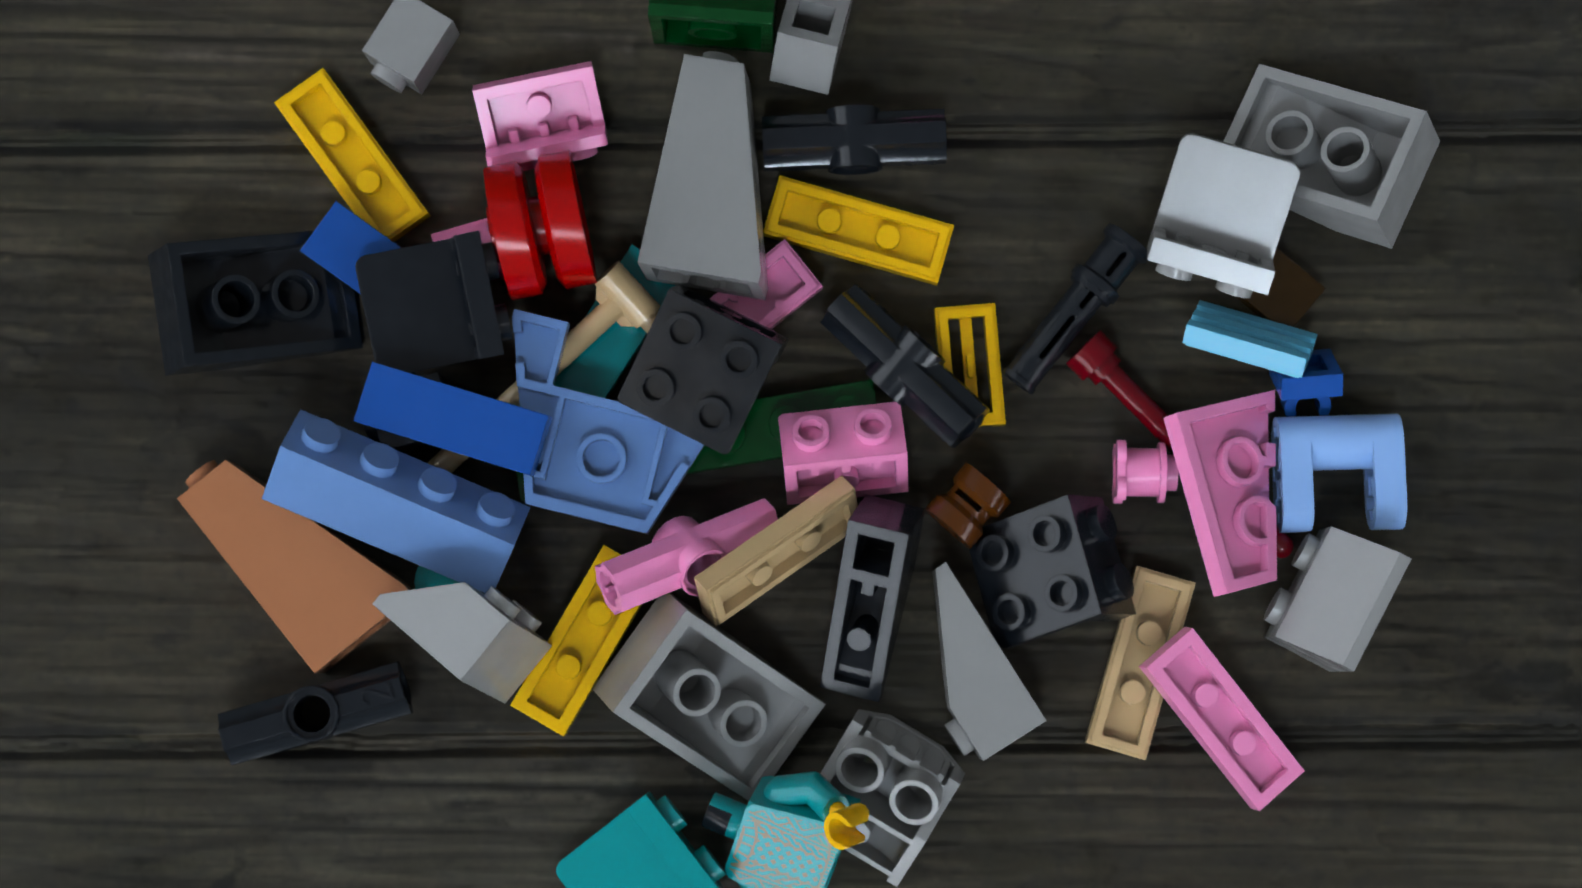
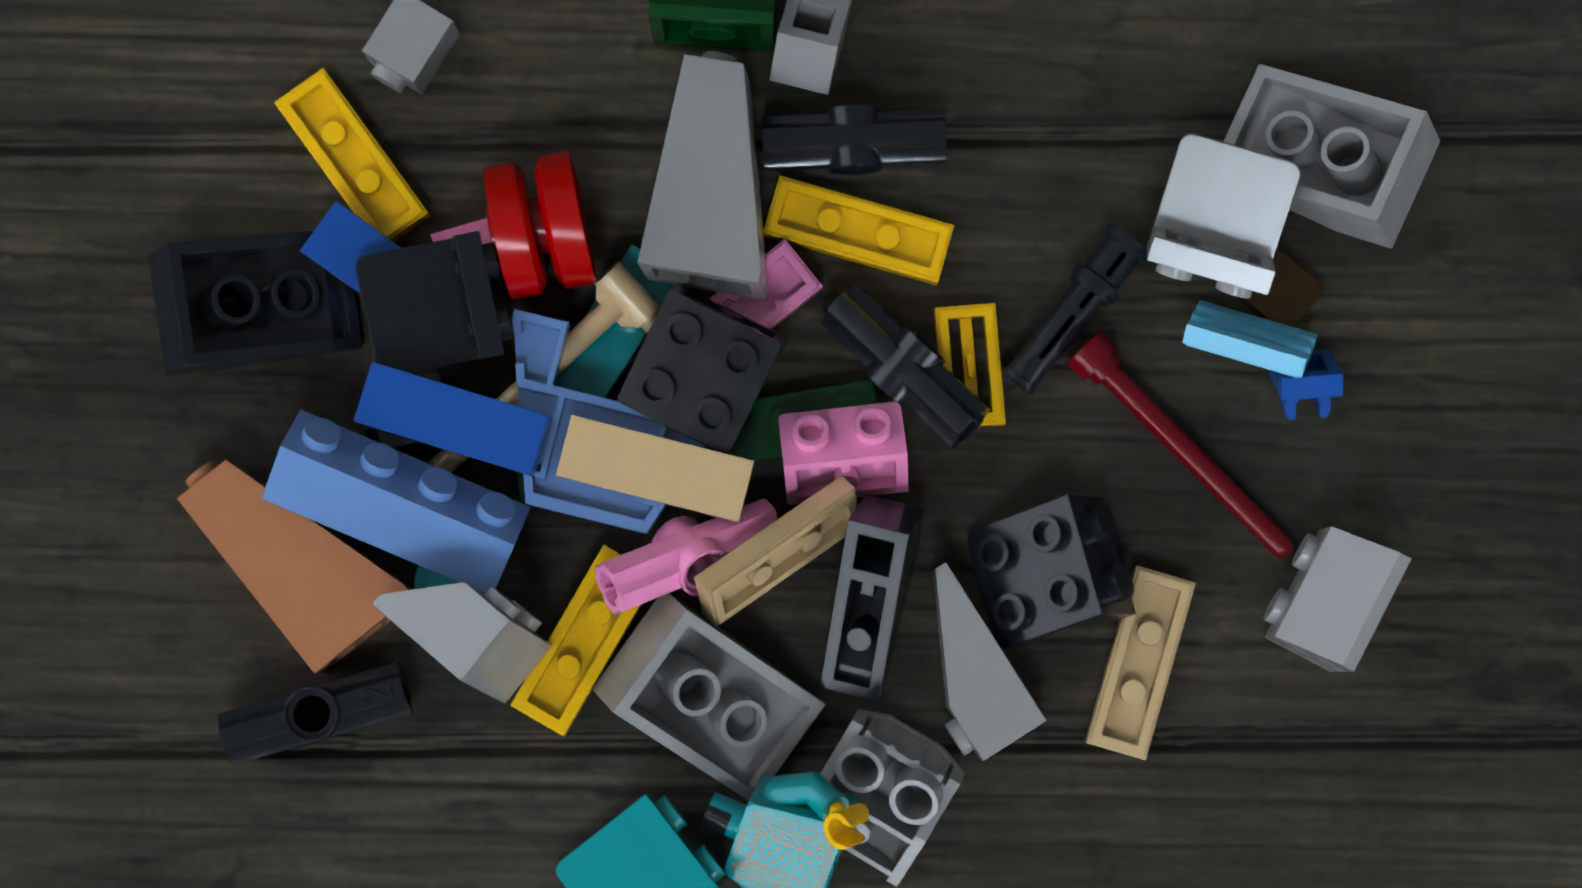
bright pink bracket [472,61,608,171] -> none
reddish brown wheel [925,463,1011,549] -> none
bright pink brick [1112,440,1179,504] -> none
bright pink plate [1139,627,1305,811] -> none
bright pink wing [1163,390,1277,597] -> none
light blue connector [1271,413,1407,533] -> none
none -> tan tile [556,415,754,523]

